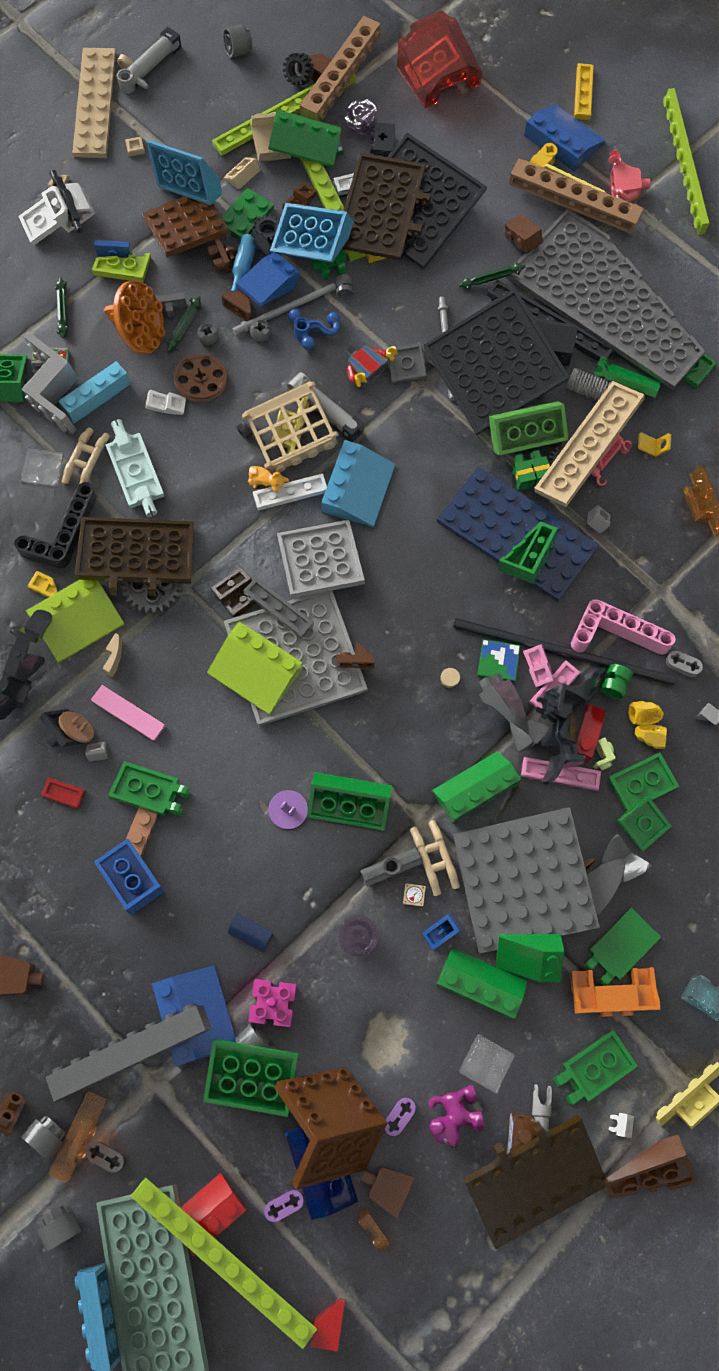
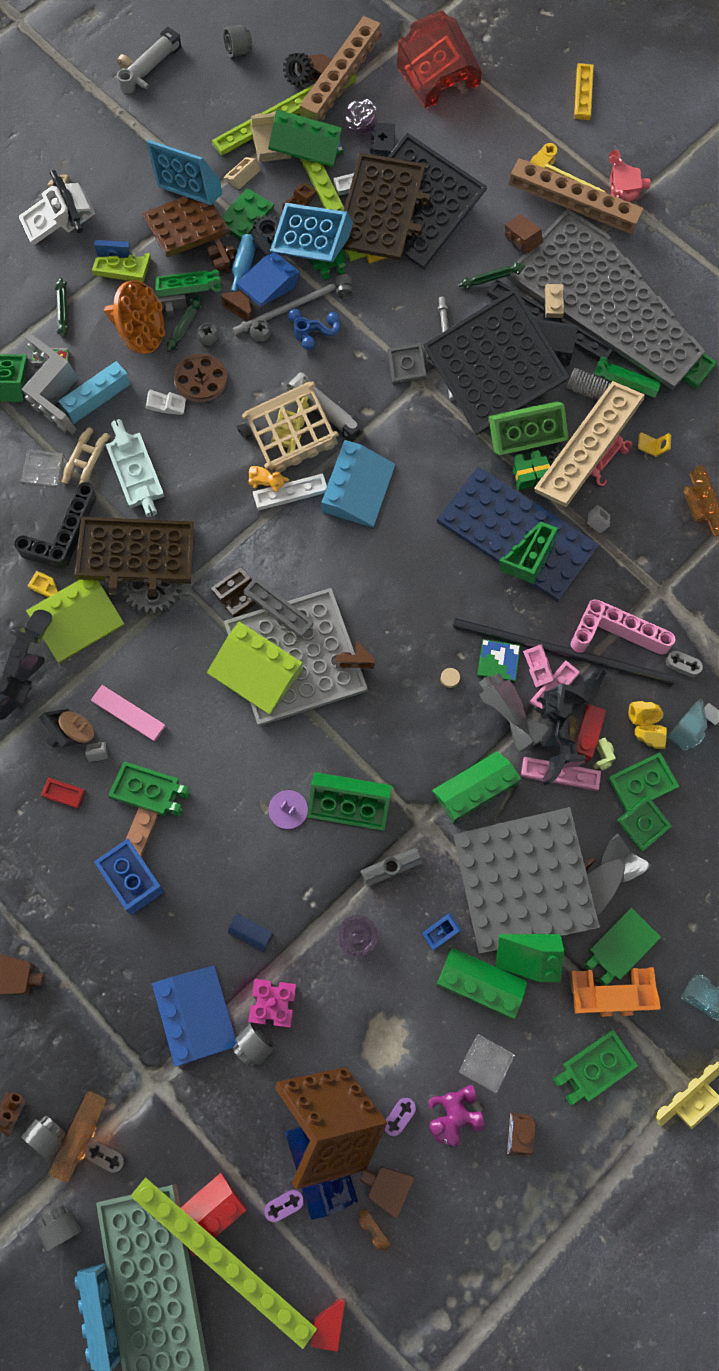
dark grey brick [45,1003,212,1102] -> none
tan plate [72,48,116,158] -> none
tan slope [102,633,122,678] -> none
tan tile [125,137,145,157] -> none
green slope [203,1039,298,1117] -> none
light grey plate [277,520,365,598] -> none
torso [345,346,399,389] -> none
tile [403,884,425,907] -> none
tan piece [410,820,460,896] -> none
dark brown hinge [463,1115,606,1249] -> none
blue slope [524,105,606,172] -> none
light grey piece [532,1084,552,1131] -> none
green wheel [601,664,633,700] -> none
reddish brown wedge [603,1134,697,1197] -> none
white tile [609,1113,634,1138] -> none
lime plate [663,88,709,235] -> none
none -> green tile [156,270,221,297]
none -> tan plate [545,284,564,318]
none -> clear light blue slope [667,698,708,752]

